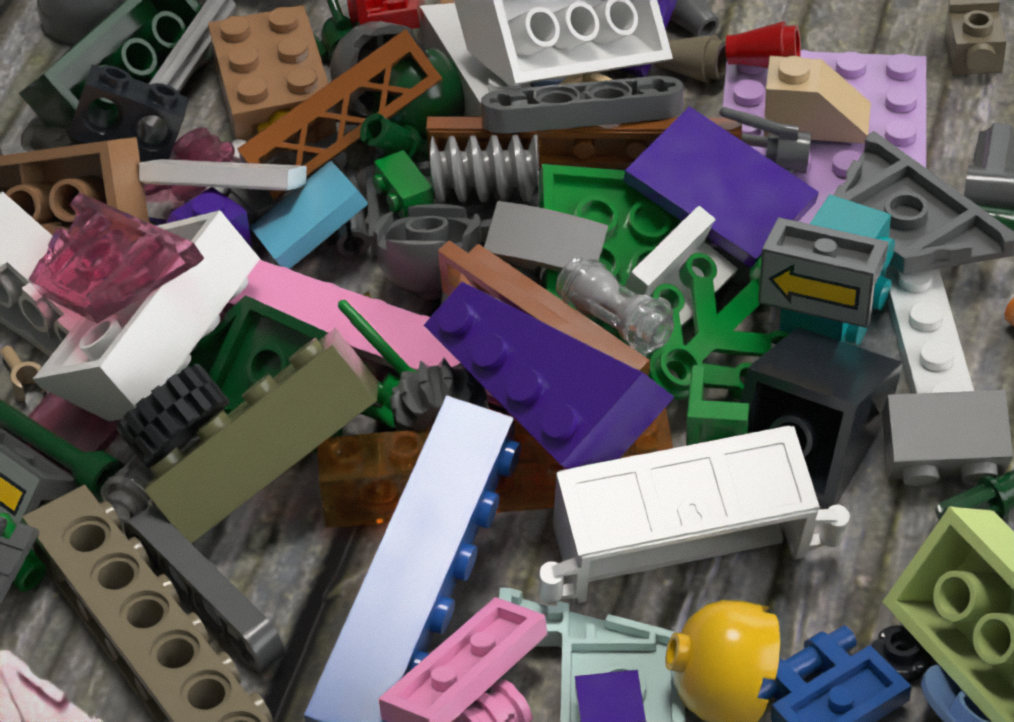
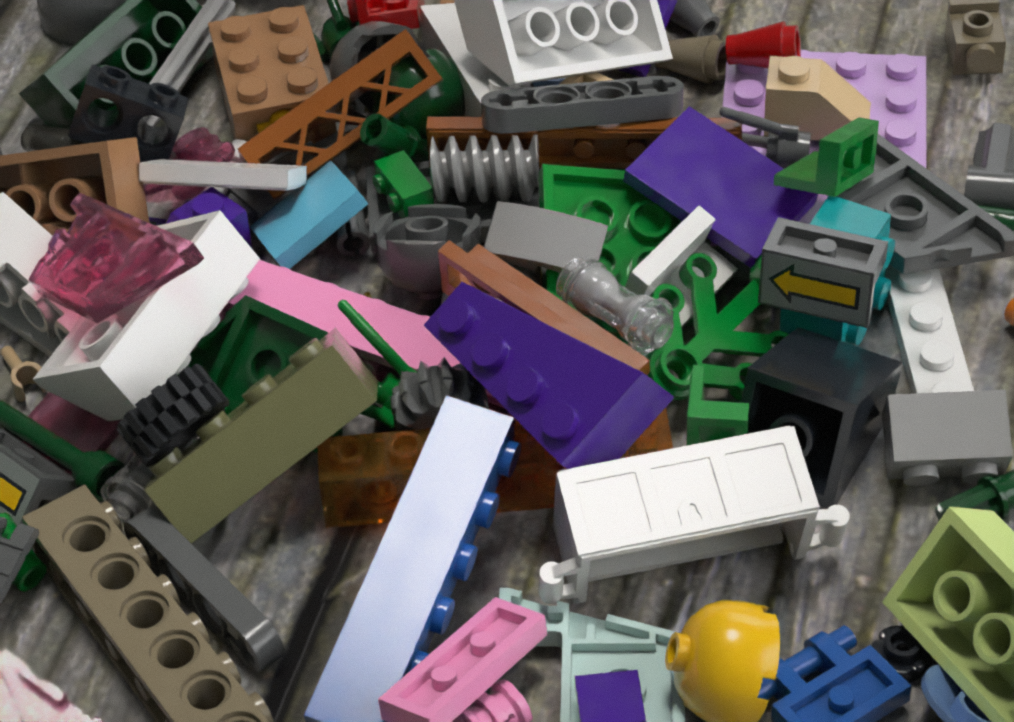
none -> green panel [773,117,879,197]

